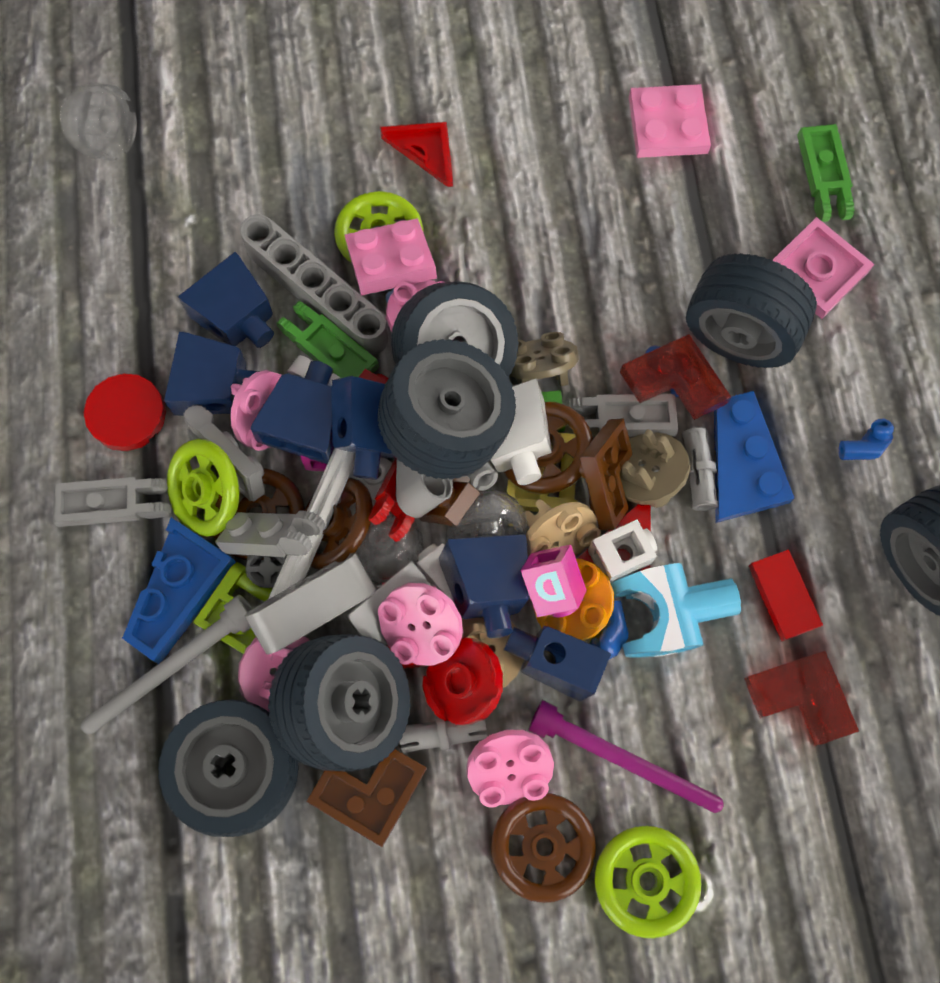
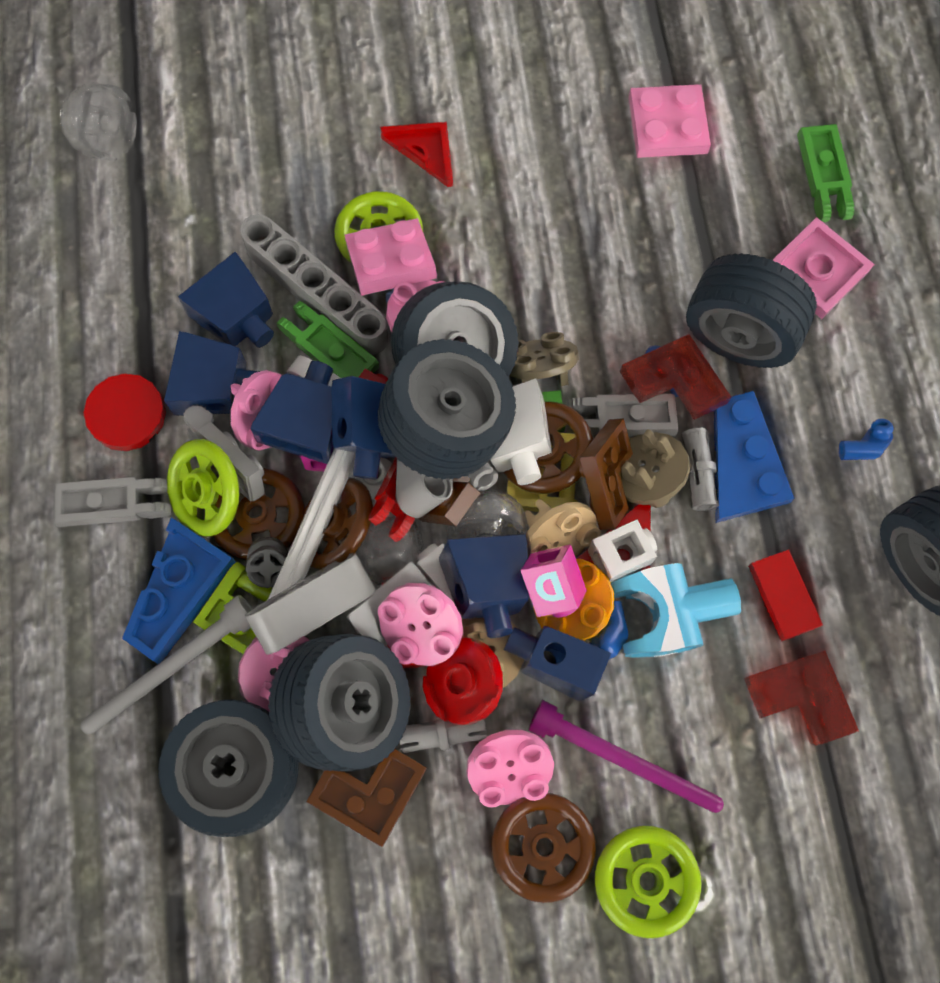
light grey hinge [215,511,326,557] -> none

